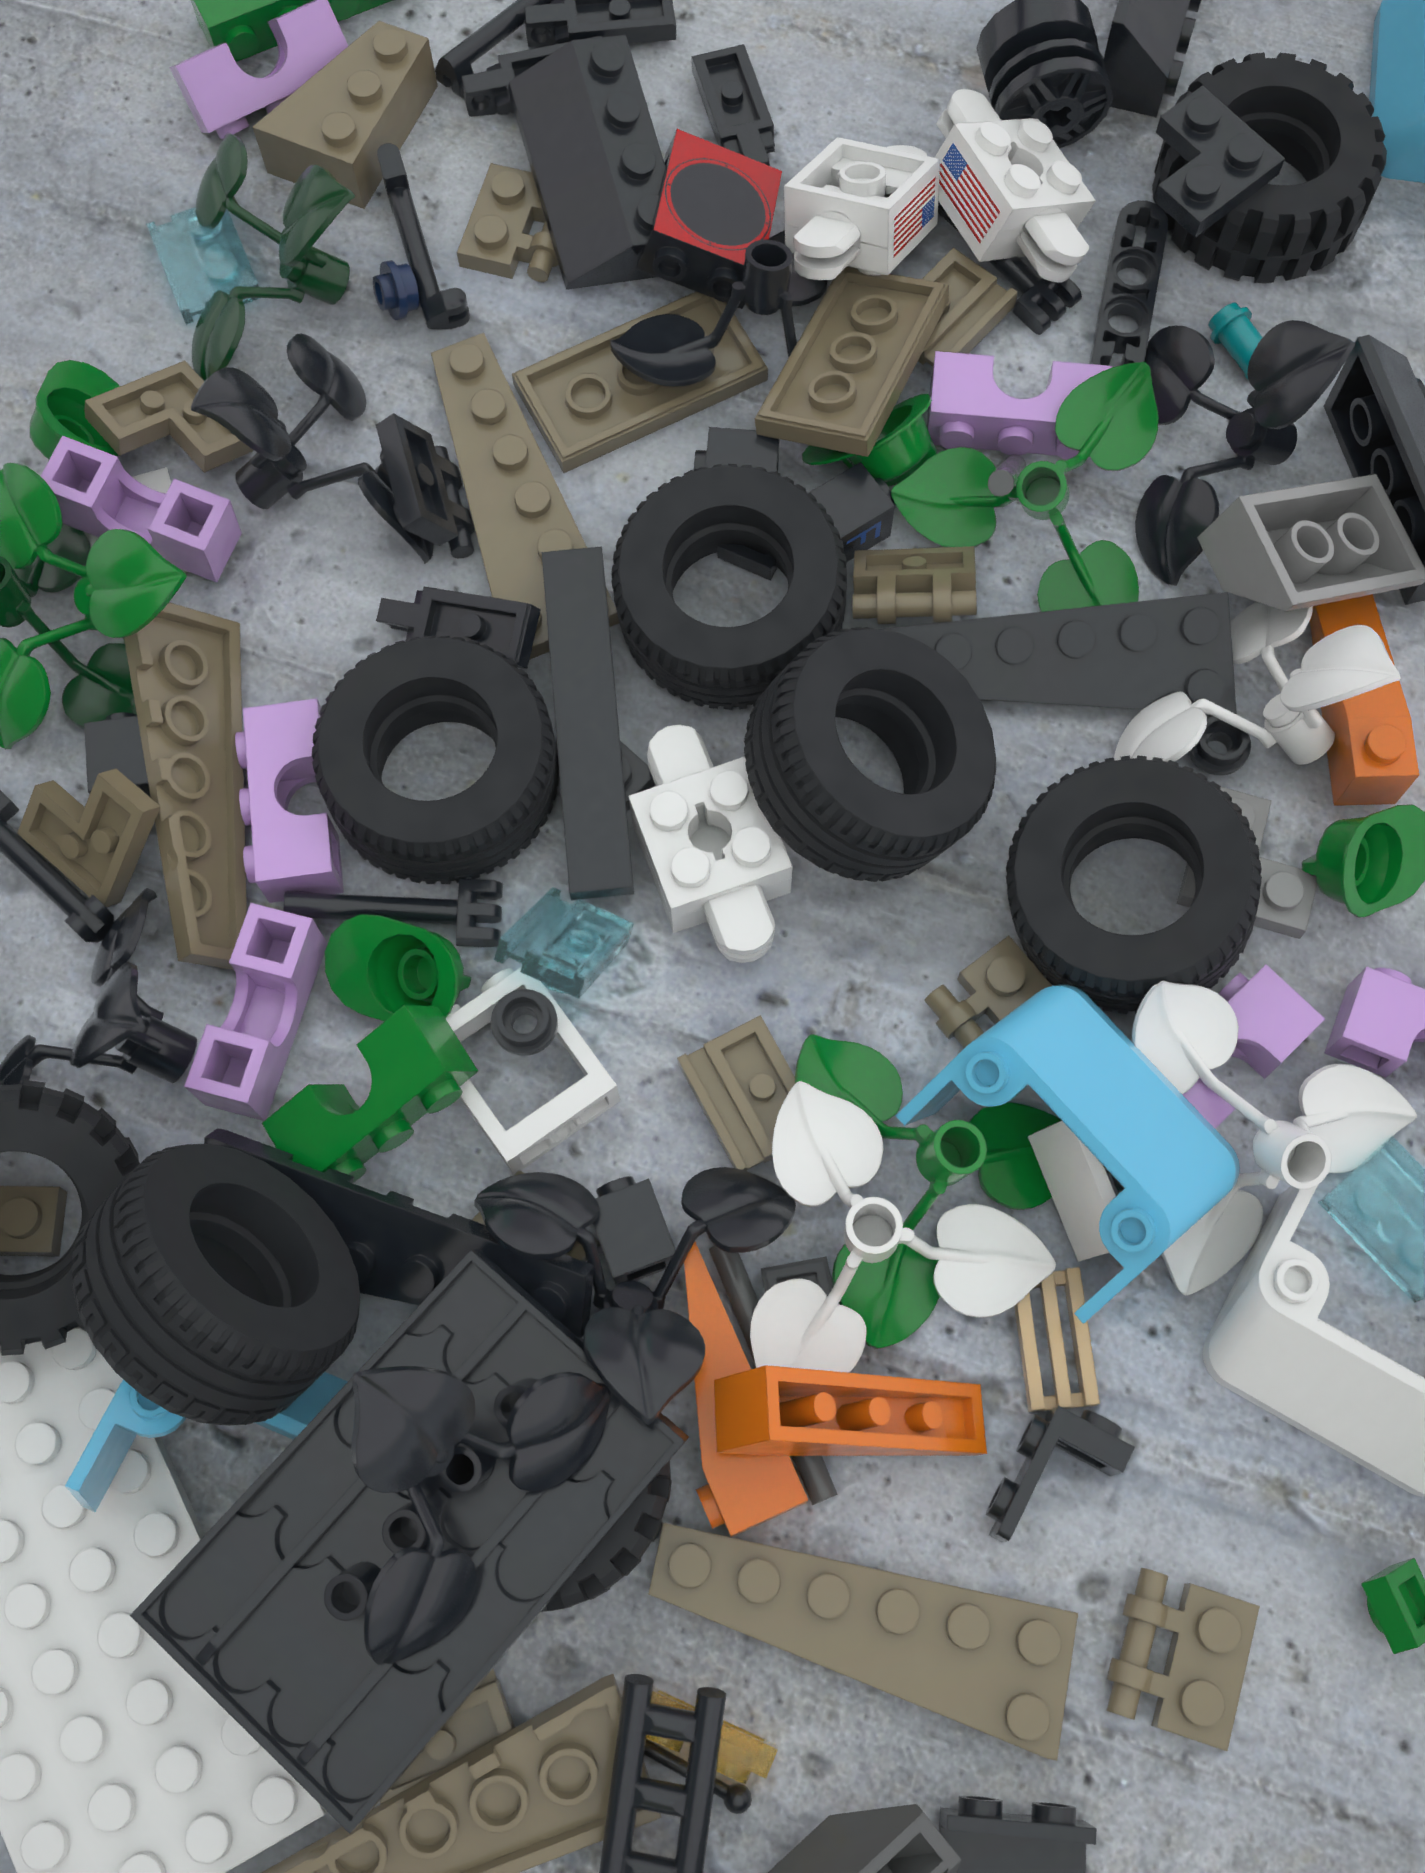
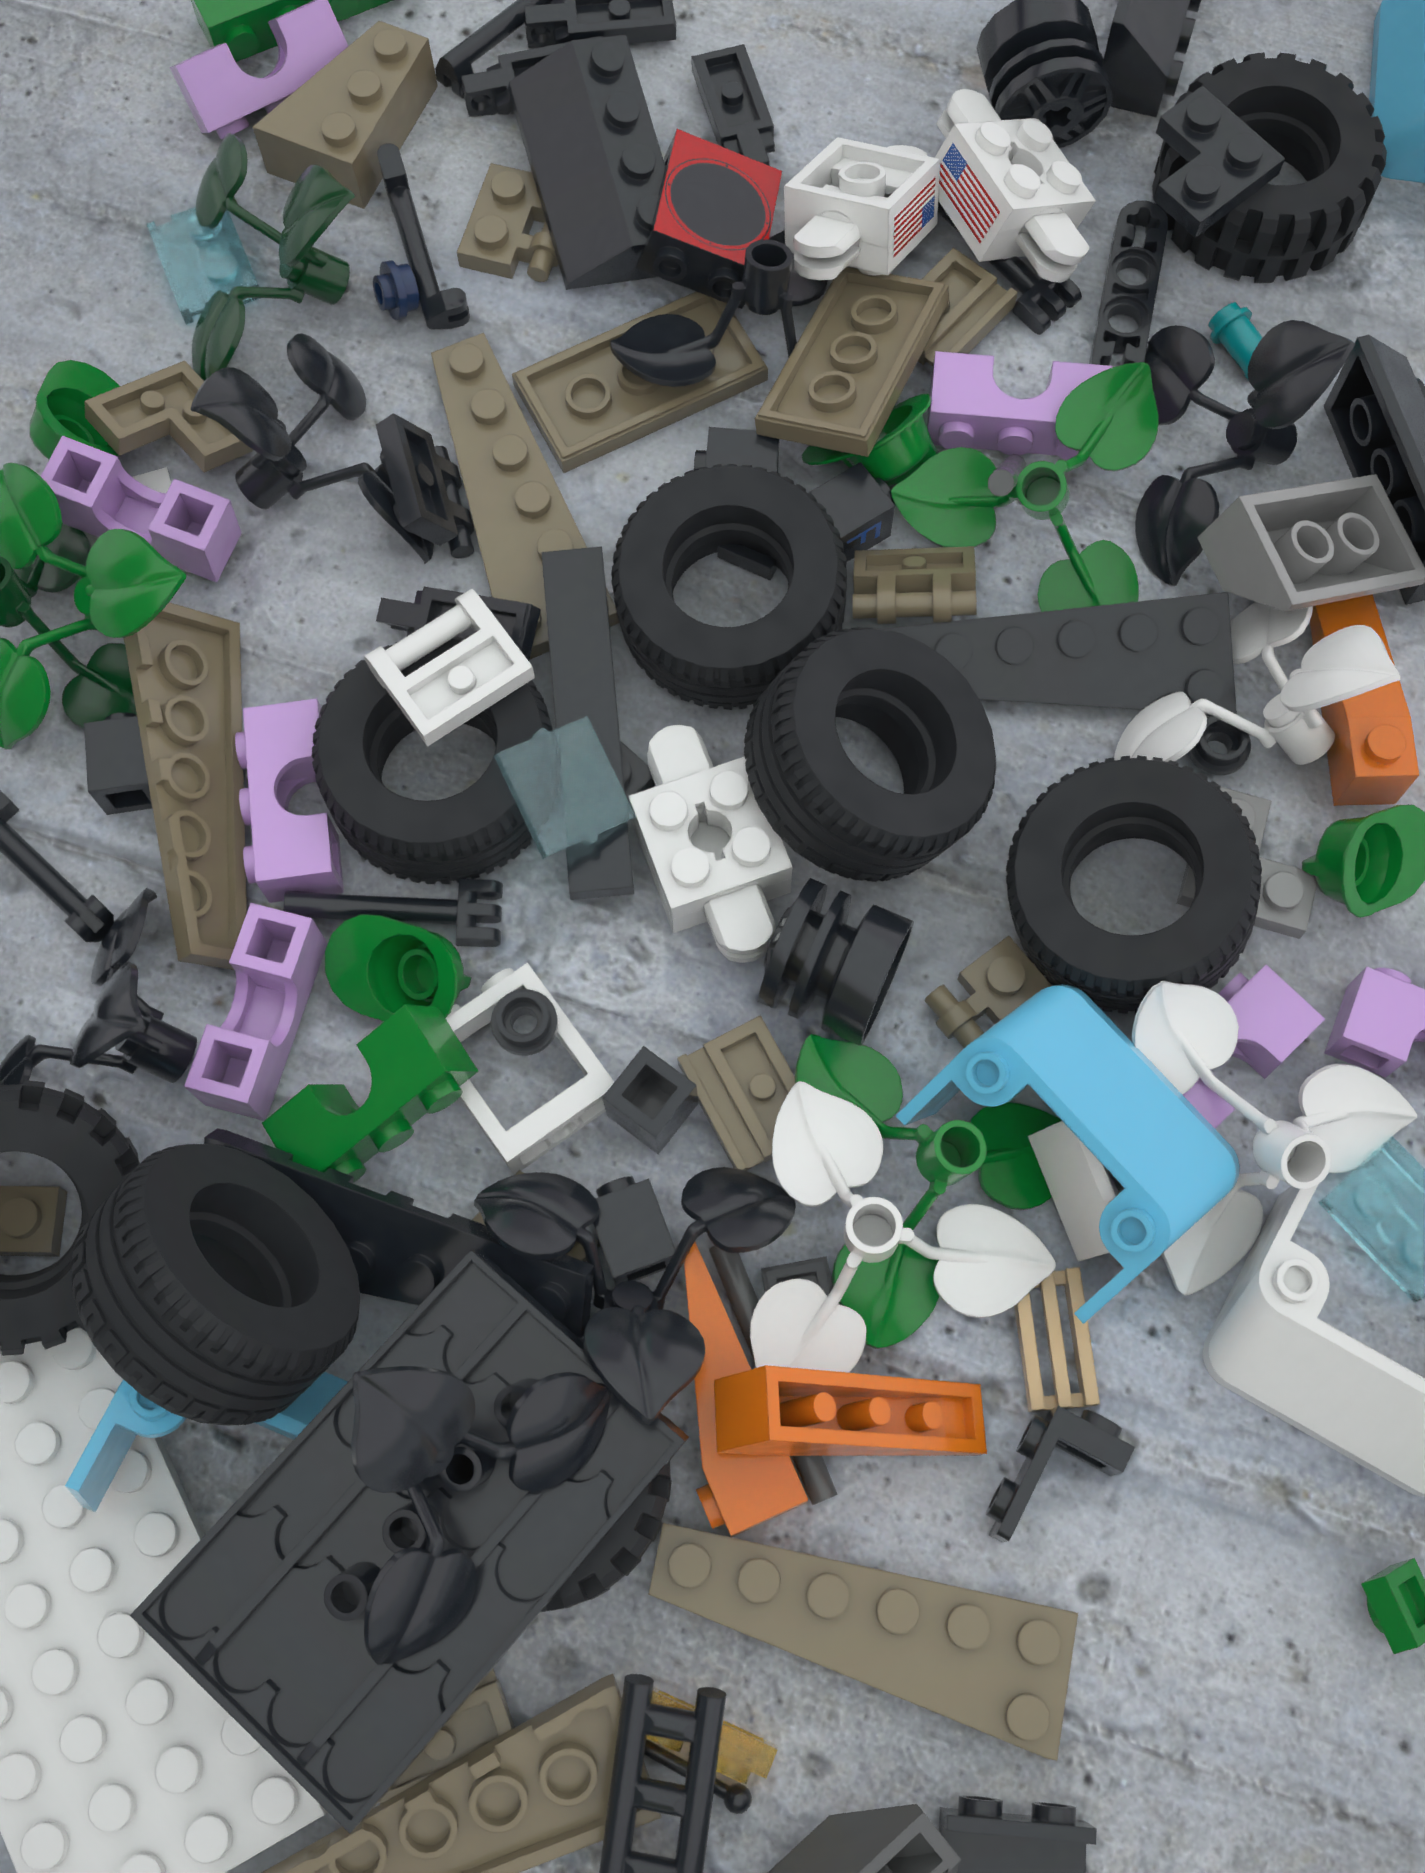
dark tan plate [17,769,161,907] -> none
clear light blue plate [494,887,634,999] -> none
dark tan plate [1106,1568,1260,1751] -> none
none -> white plate [364,589,535,747]
none -> clear light blue piece [494,716,636,859]
none -> black brick [602,1046,698,1155]
none -> black wheel [758,878,914,1046]

